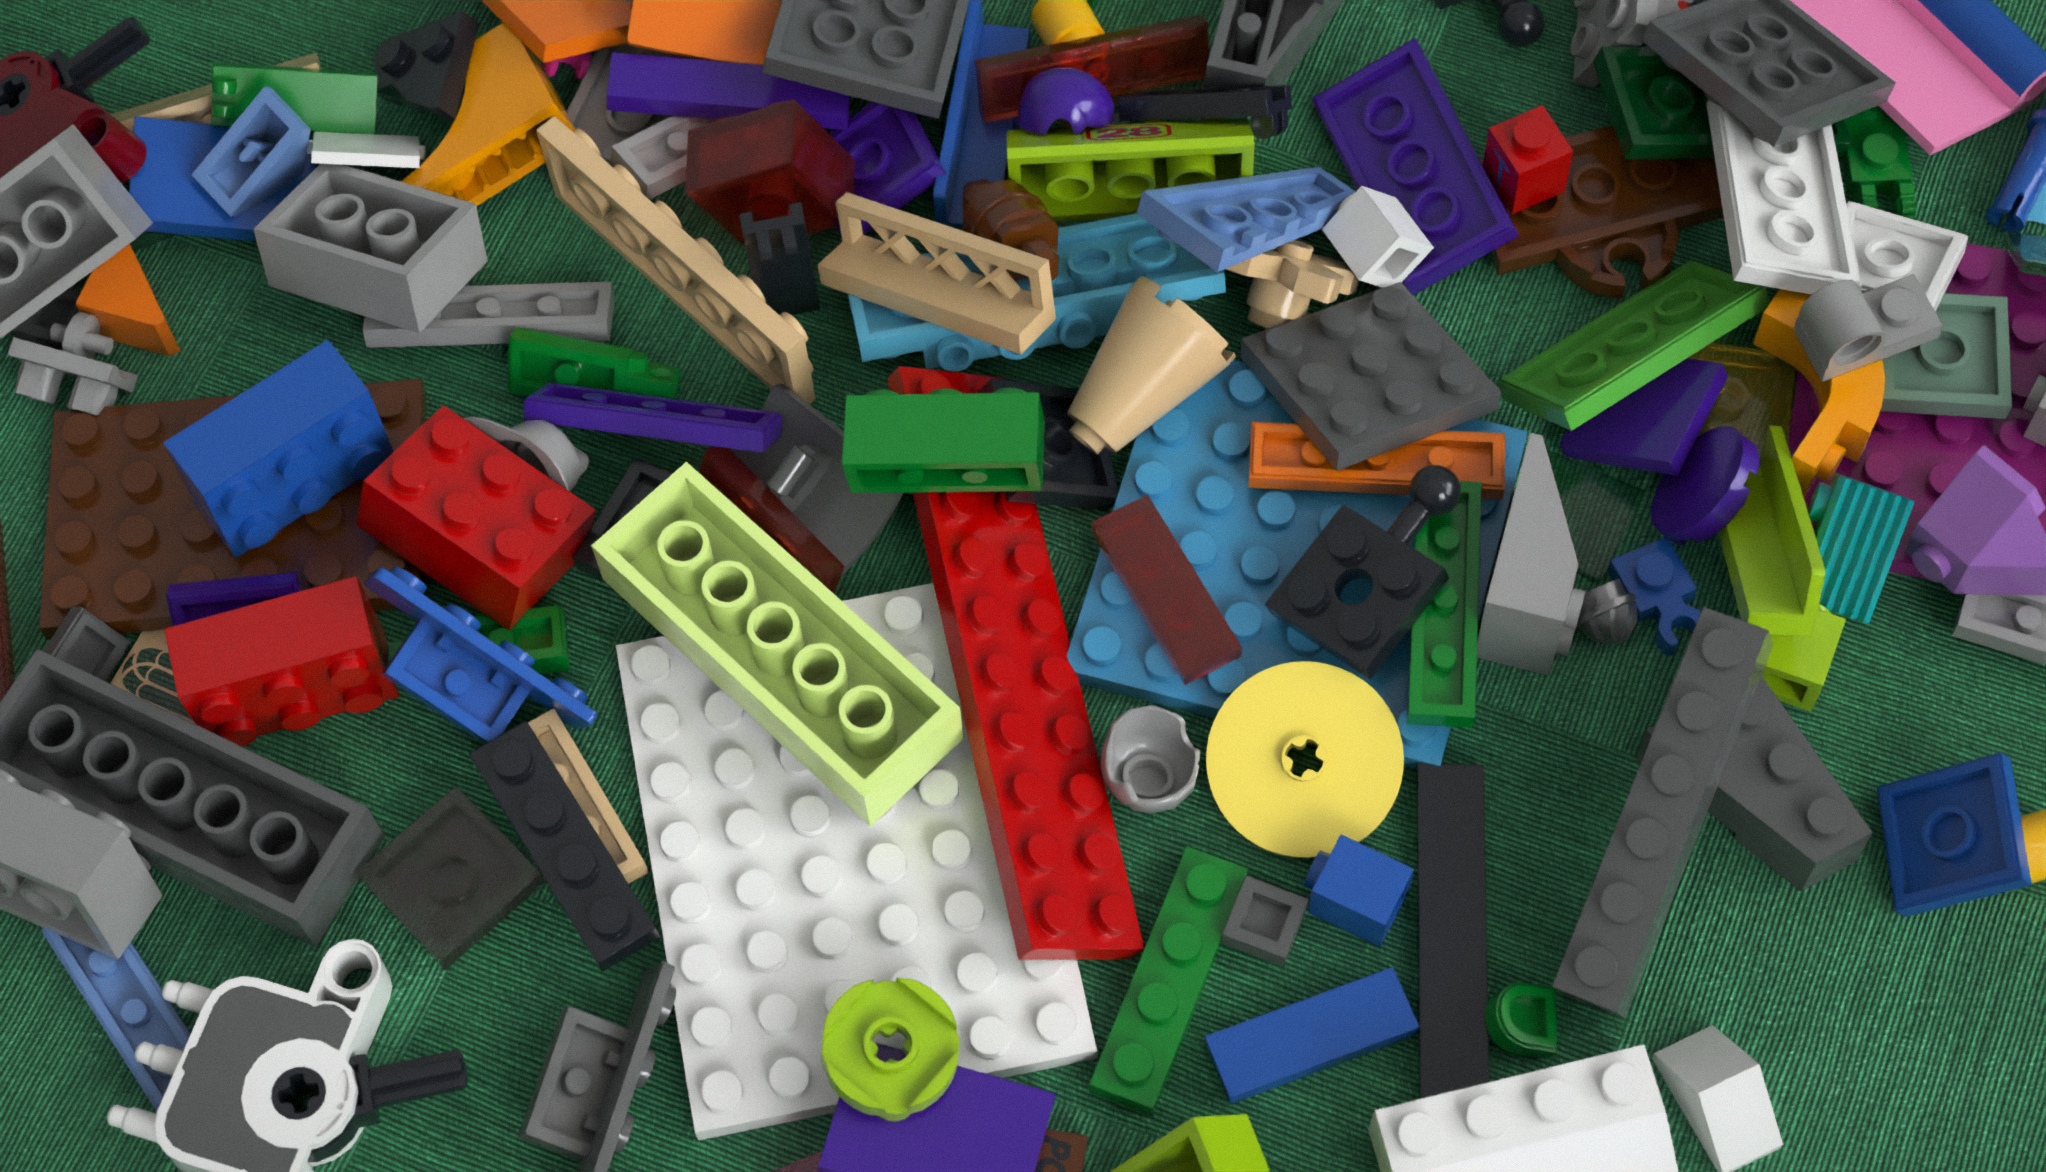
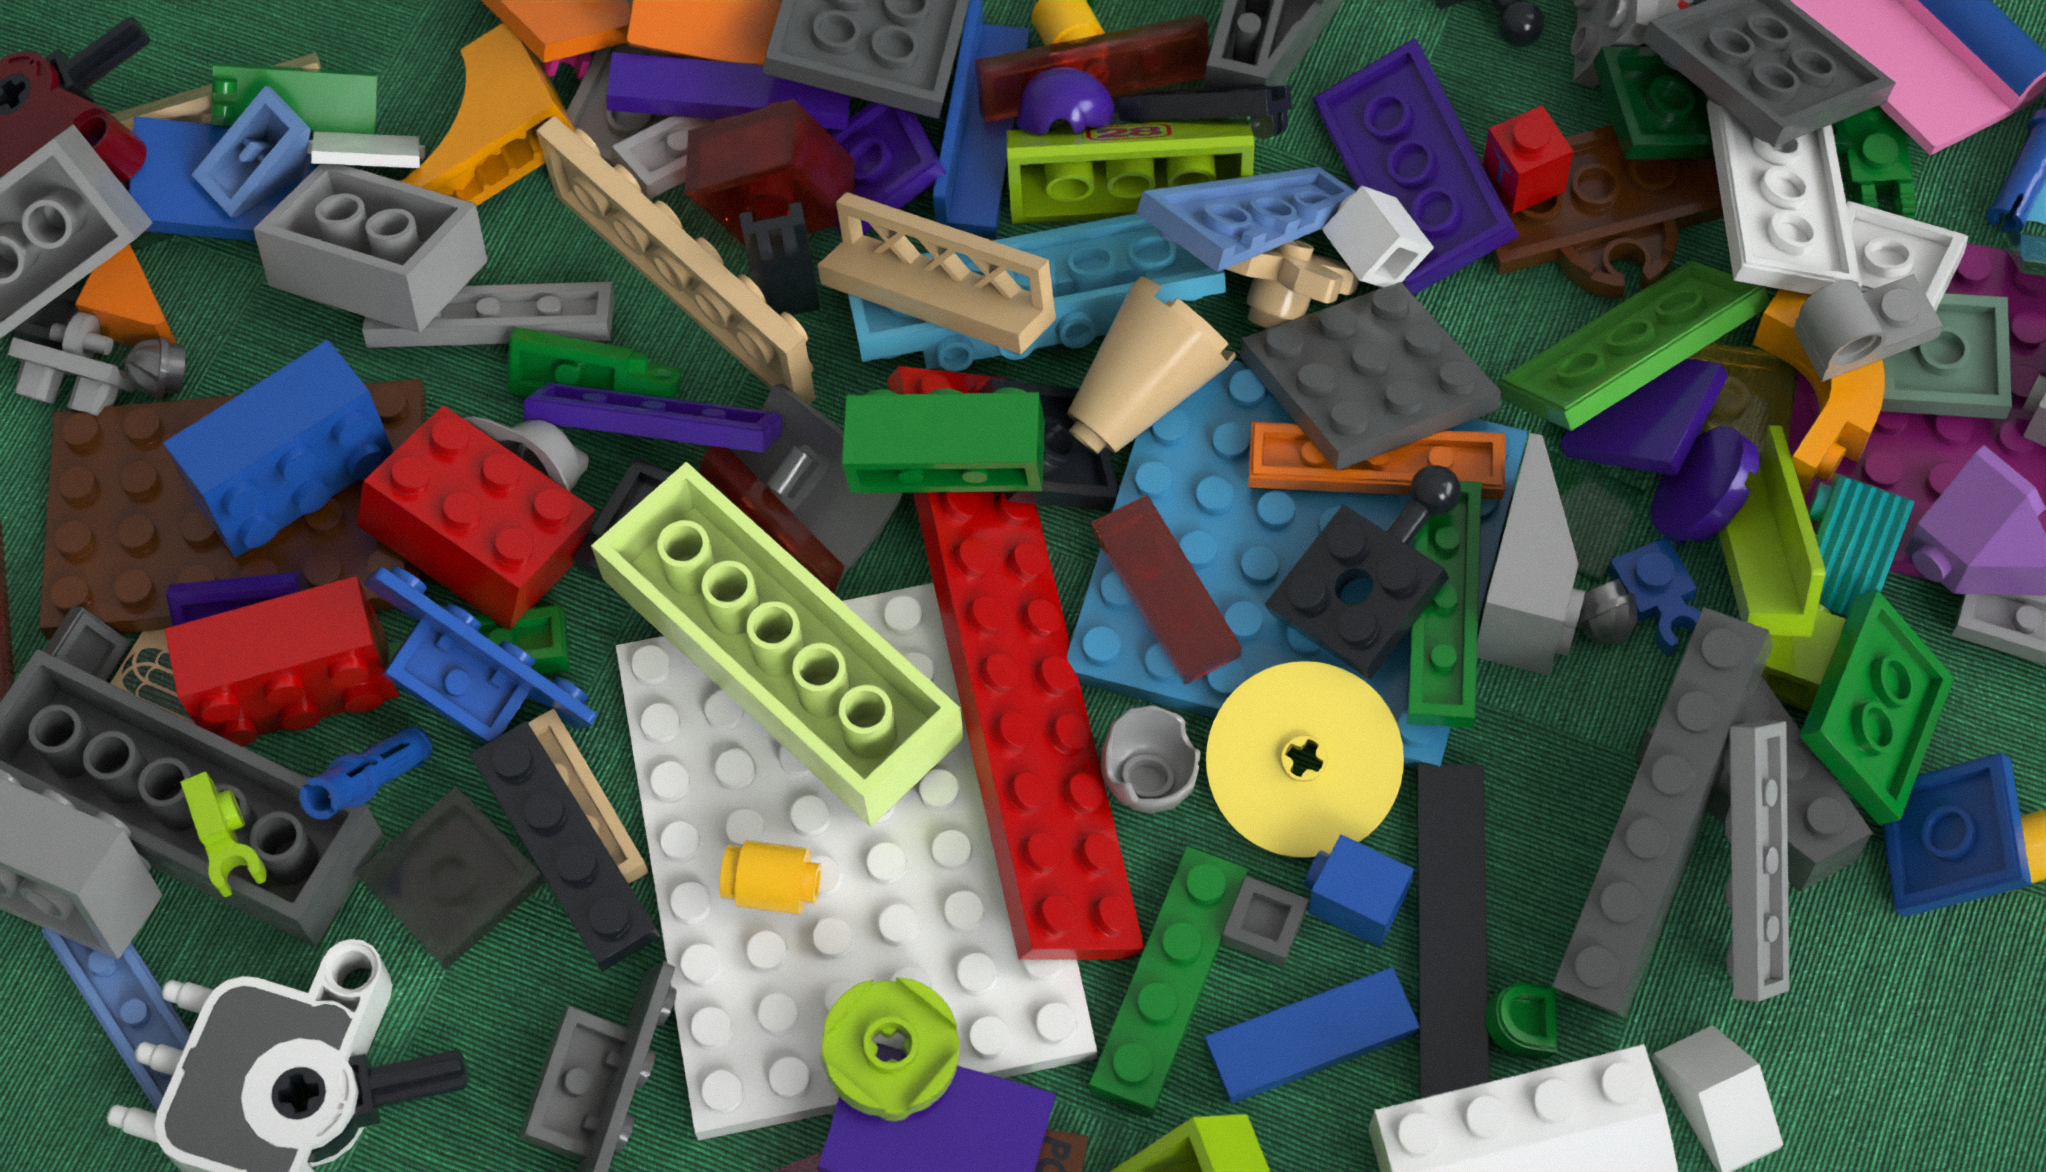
black wing [374,11,479,121] -> none
reddish brown piece [962,179,1059,281] -> none
none -> flat silver plate [124,337,185,398]
none -> lime plate [180,771,266,898]
none -> blue pin [299,725,432,820]
none -> yellow brick [719,840,822,915]
none -> light grey plate [1724,720,1789,1002]
none -> green plate [1799,589,1954,825]

